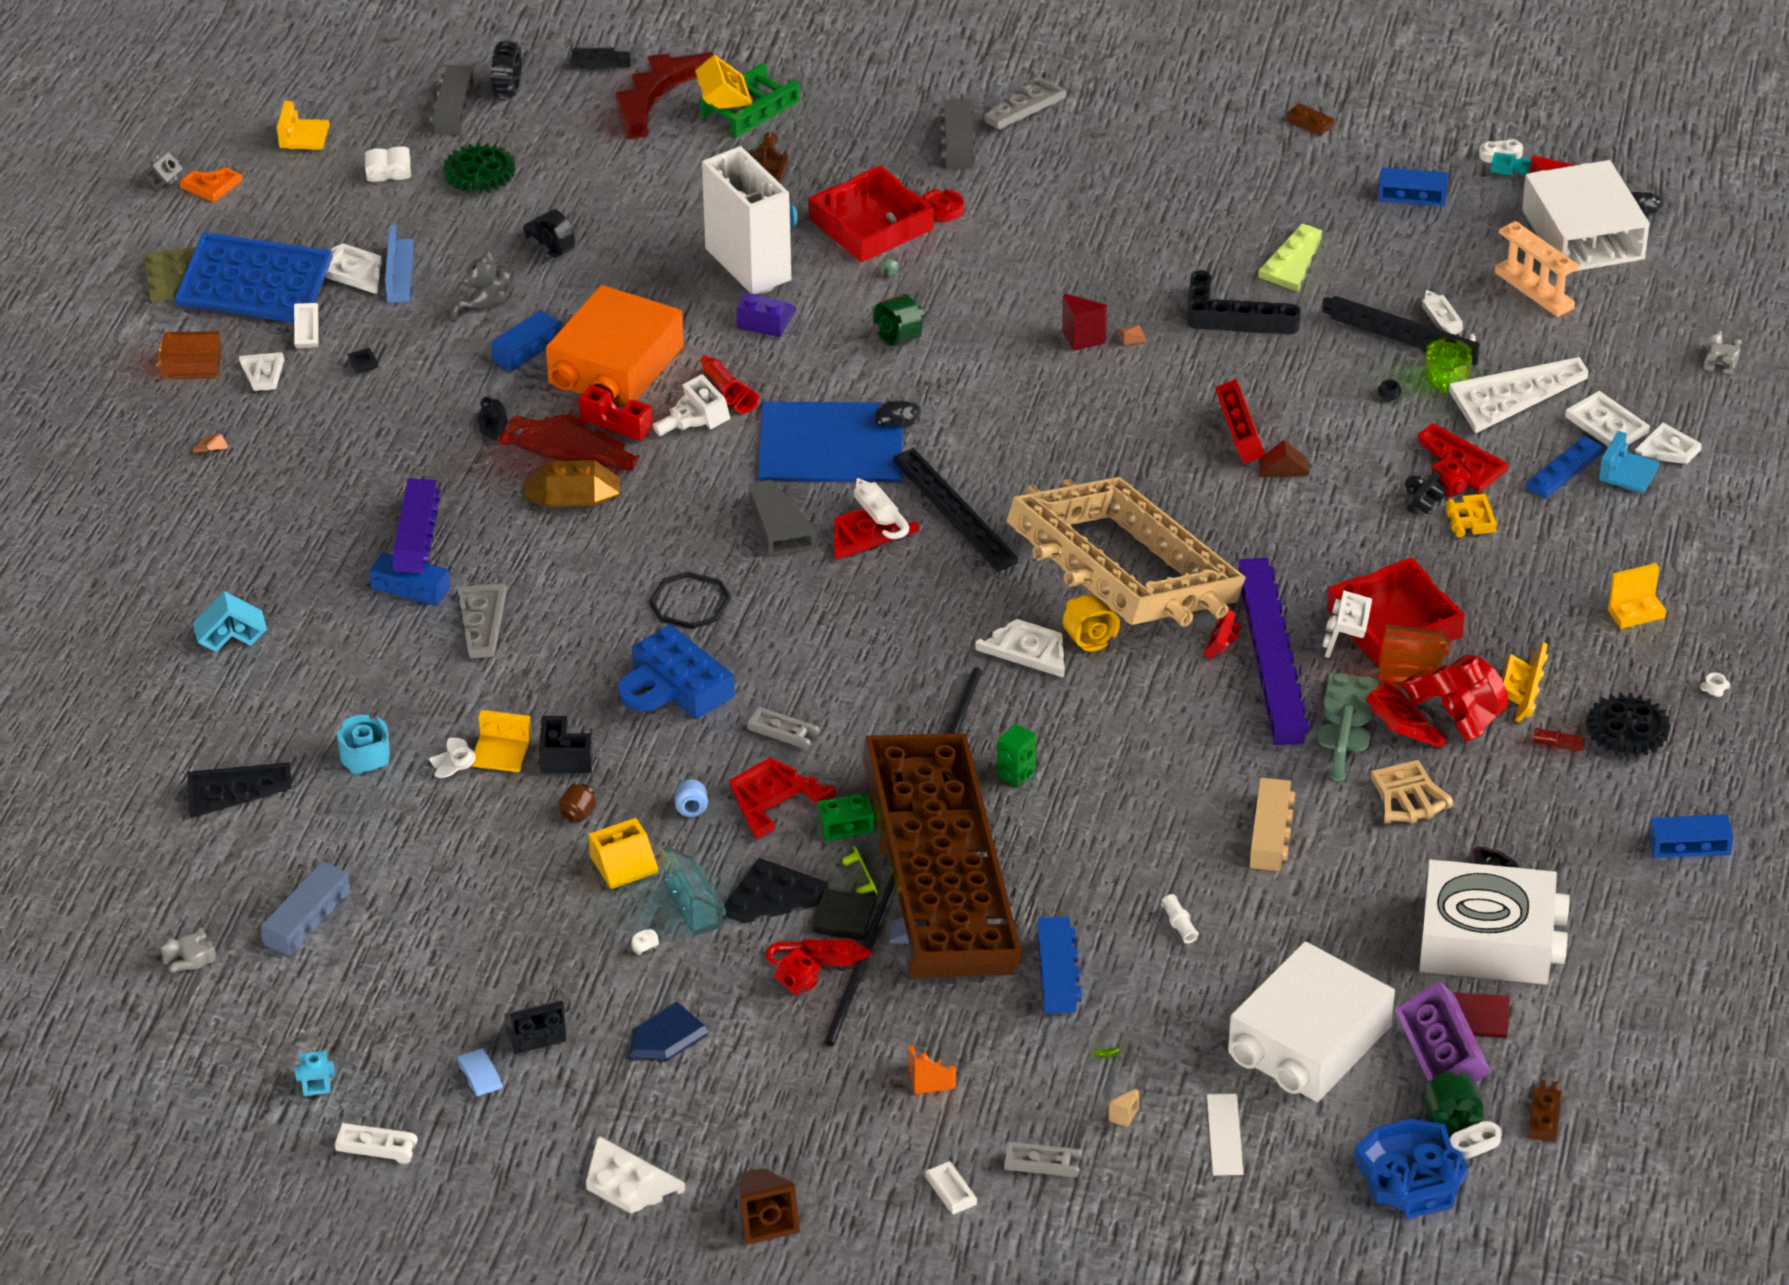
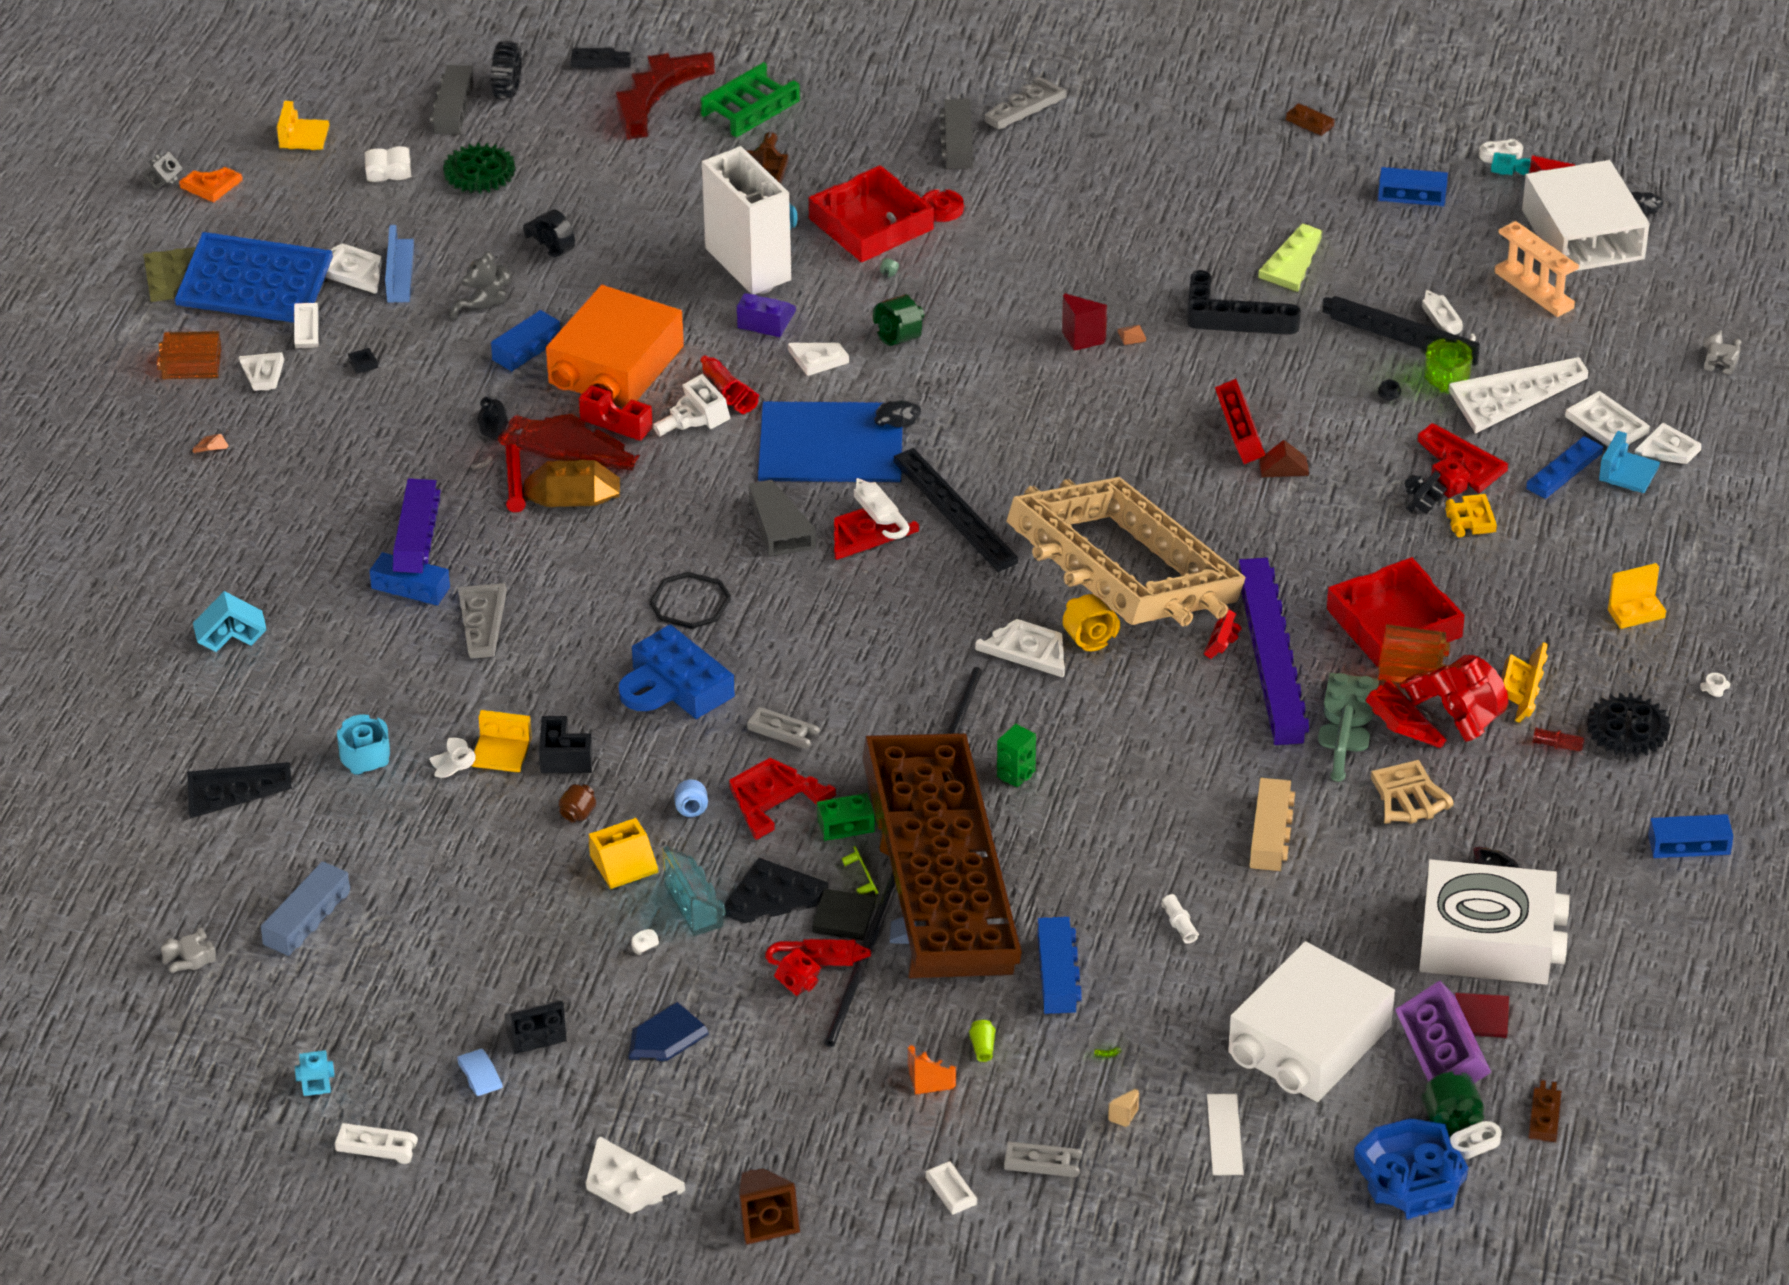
yellow slope [695,55,752,109] -> none
white bracket [1322,591,1372,658] -> none
none -> red axle [505,441,526,512]
none -> white wing [788,343,849,376]
none -> lime cone [969,1020,996,1062]

